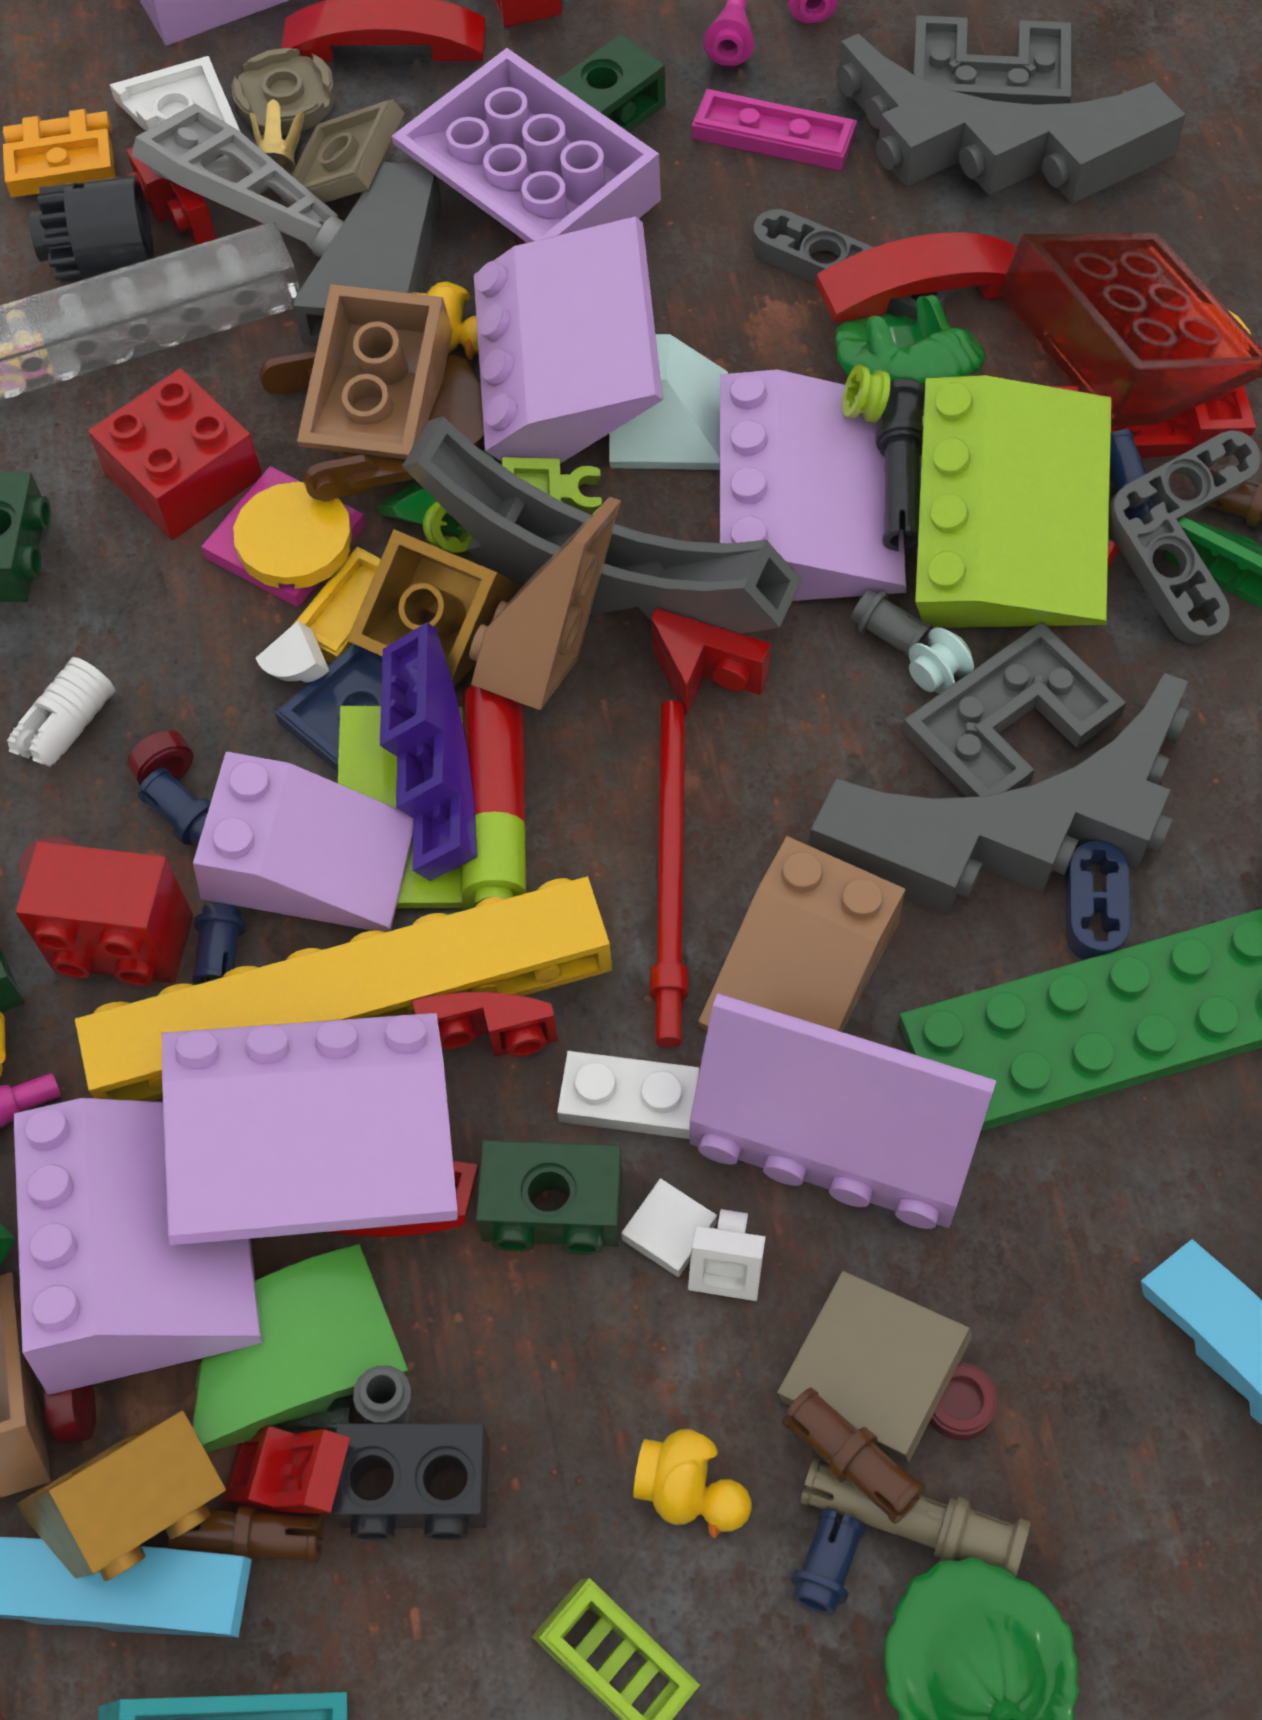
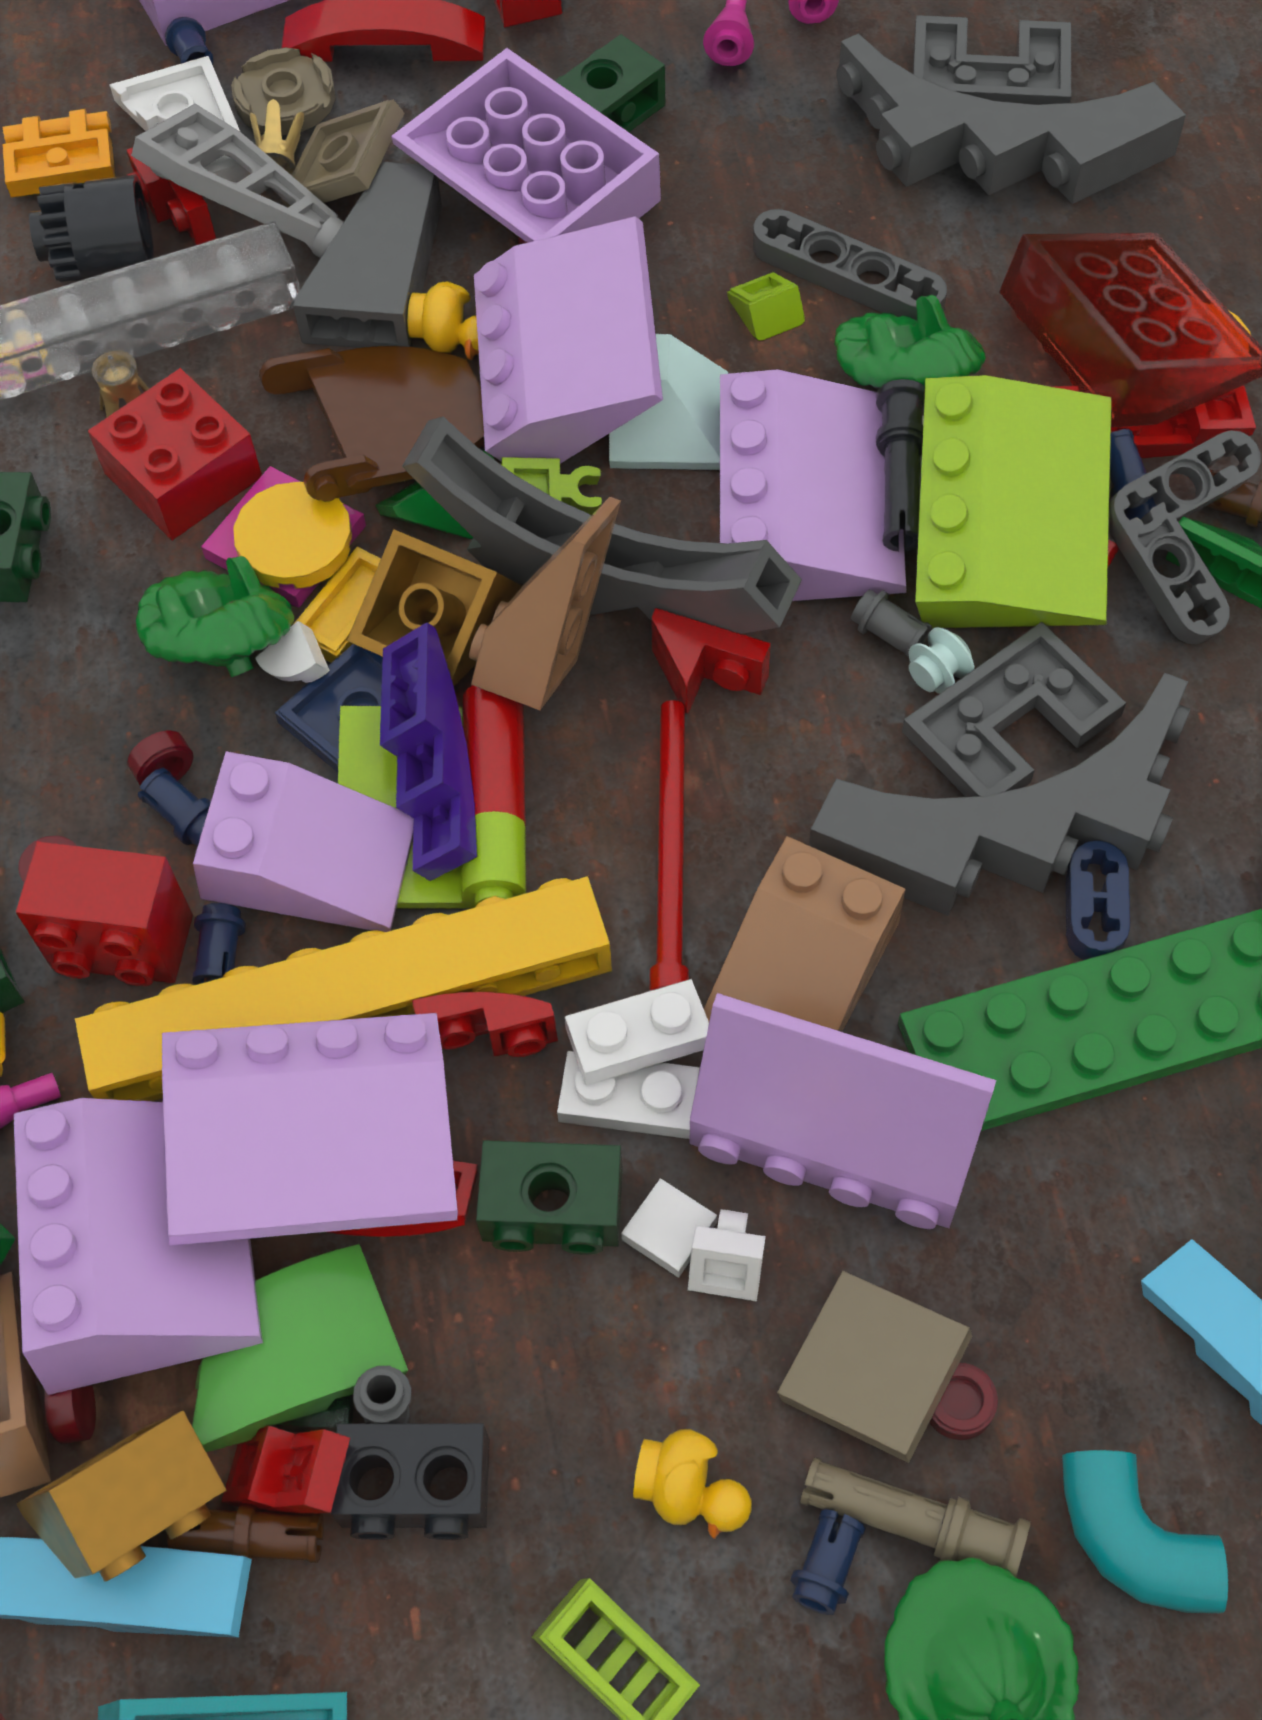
white hinge [7,657,115,767] -> none
medium nougat slope [297,284,453,460] -> none
lime bush [423,502,473,553] -> none
dark pink tile [692,89,857,171] -> none
reddish brown pin [782,1387,926,1524] -> none
red slope [815,232,1036,322] -> none
lime bush [842,365,890,423] -> none
none -> piece [92,351,149,417]
none -> green piece [136,556,294,677]
none -> dark blue pin [165,17,213,65]
none -> white plate [565,979,709,1085]
none -> lime slope [727,272,805,341]
none -> teal cylinder [1062,1450,1228,1613]

